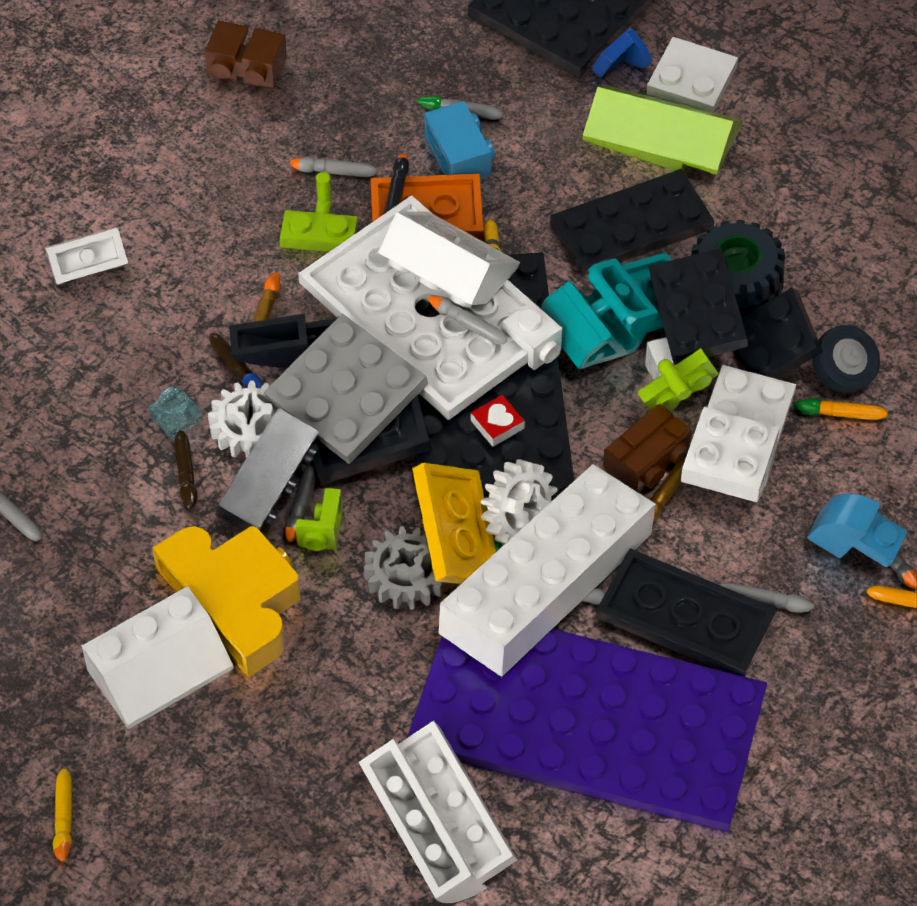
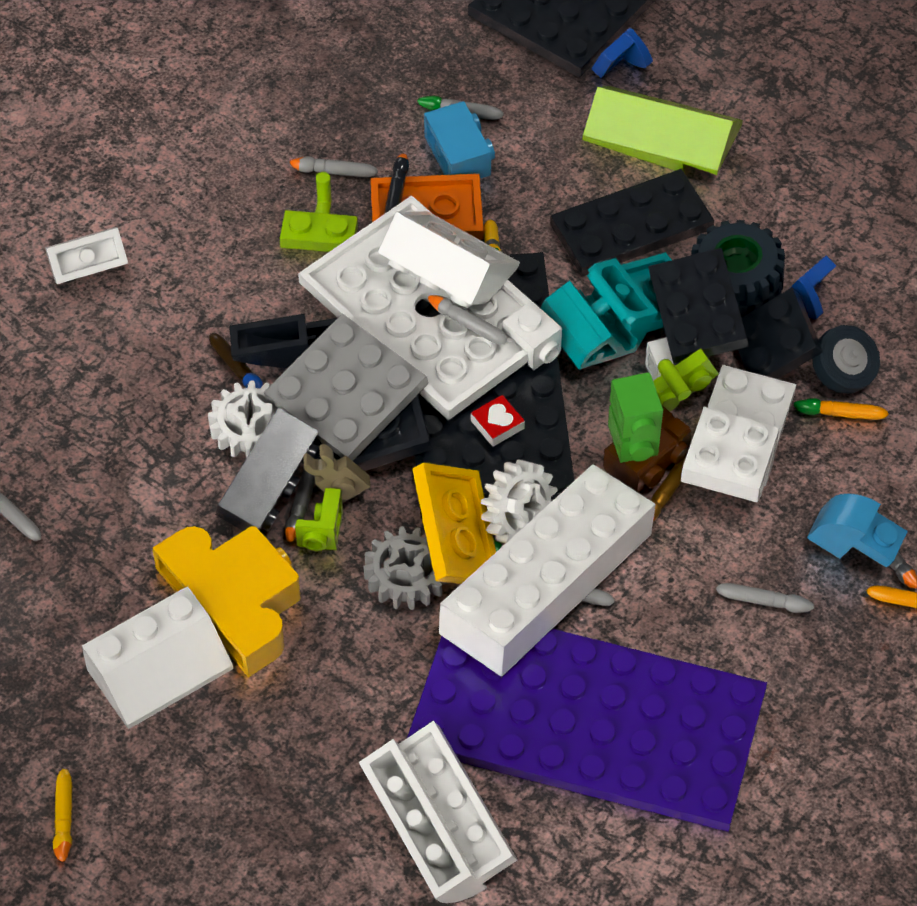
clear light blue tile [149,386,203,440] -> none
dark brown piece [174,430,198,510] -> none
reddish brown piece [205,20,287,89] -> none
pearl gold piece [252,272,281,322] -> none
black plate [596,548,777,677] -> none
white plate [646,37,738,112] -> none
none -> dark tan plate [303,444,371,503]
none -> bright green piece [608,372,663,463]
none -> blue tile [789,255,836,320]

